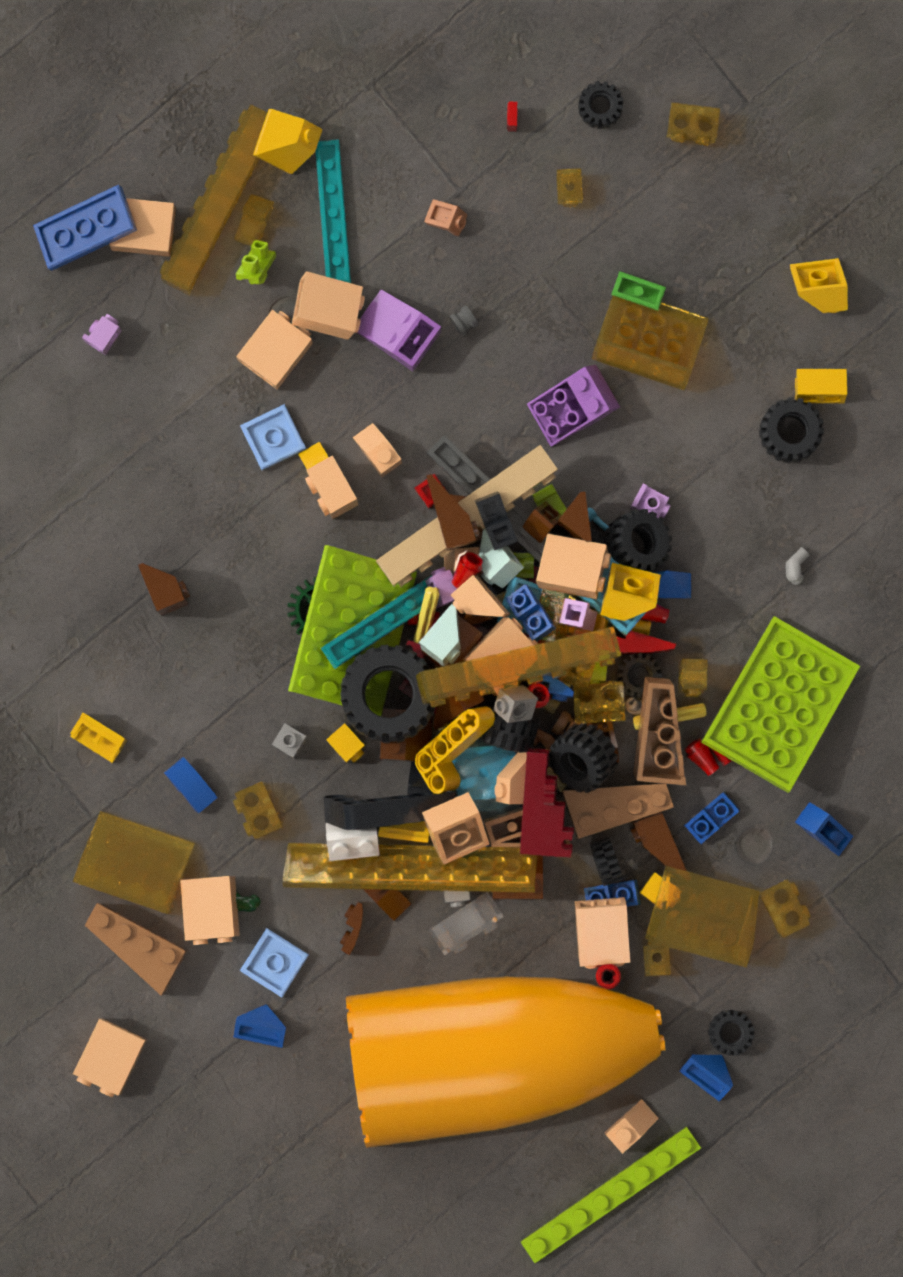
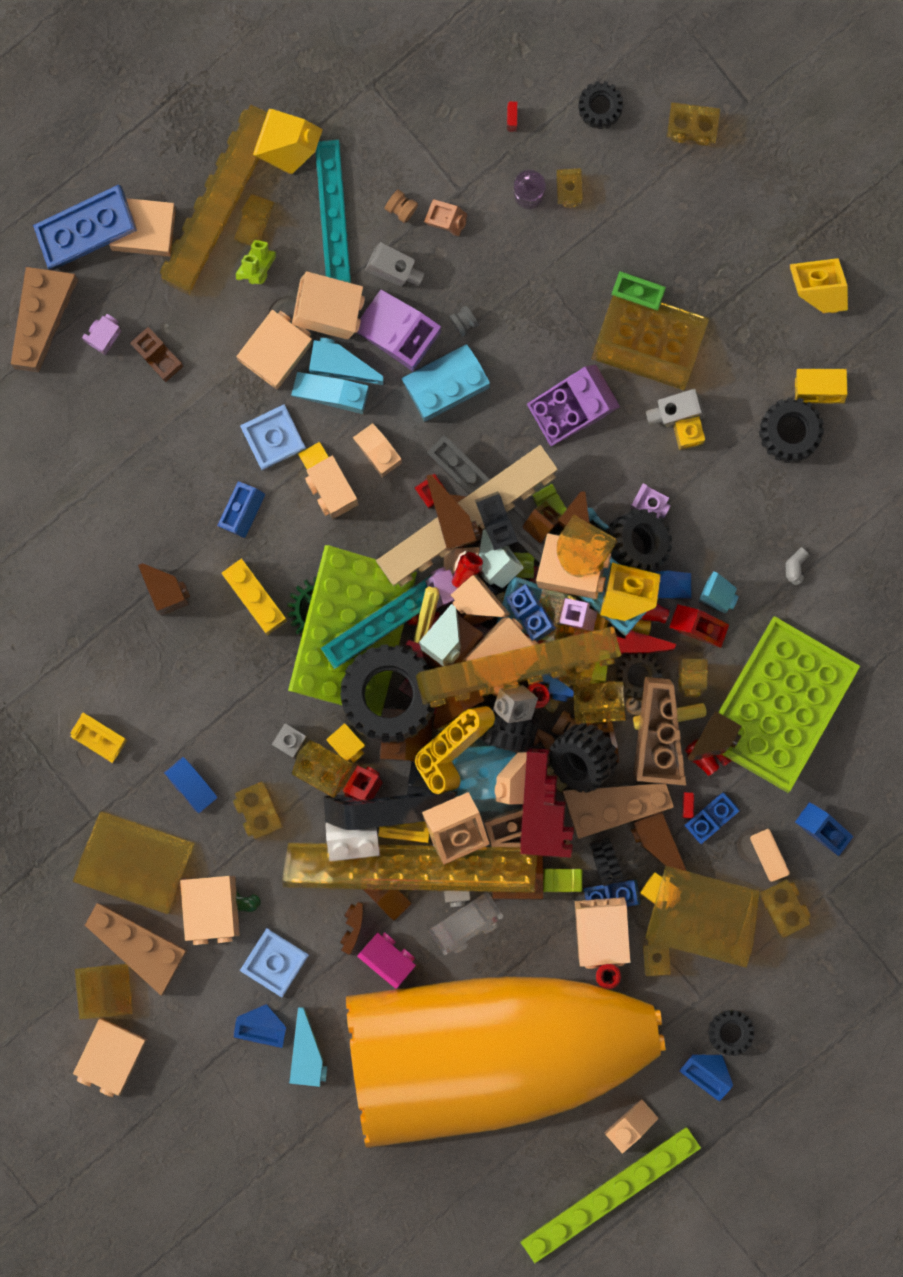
none -> medium nougat wedge [11,267,78,372]
none -> clear yellow slope [75,964,133,1020]
none -> reddish brown slope [130,327,184,383]
none -> blue slope [217,481,265,538]
none -> yellow arch [222,558,287,636]
none -> medium azure slope [289,1007,327,1087]
none -> medium azure slope [291,372,369,414]
none -> clear yellow brick [292,740,353,798]
none -> medium azure slope [309,338,384,385]
none -> red brick [343,766,383,800]
none -> dark pink slope [357,932,416,989]
none -> light grey torso [365,242,425,286]
none -> medium nougat wheel [384,189,419,224]
none -> medium azure slope [401,344,490,422]
none -> clear purple wheel [513,170,546,209]
none -> lime piece [543,869,582,892]
none -> clear yellow slope [556,515,617,578]
none -> light grey torso [646,389,705,427]
none -> red slope [669,604,729,648]
none -> yellow brick [673,416,705,450]
none -> red tile [682,792,694,819]
none -> dark brown slope [688,711,742,761]
none -> medium azure slope [698,571,739,613]
none -> light nougat slope [750,829,790,881]

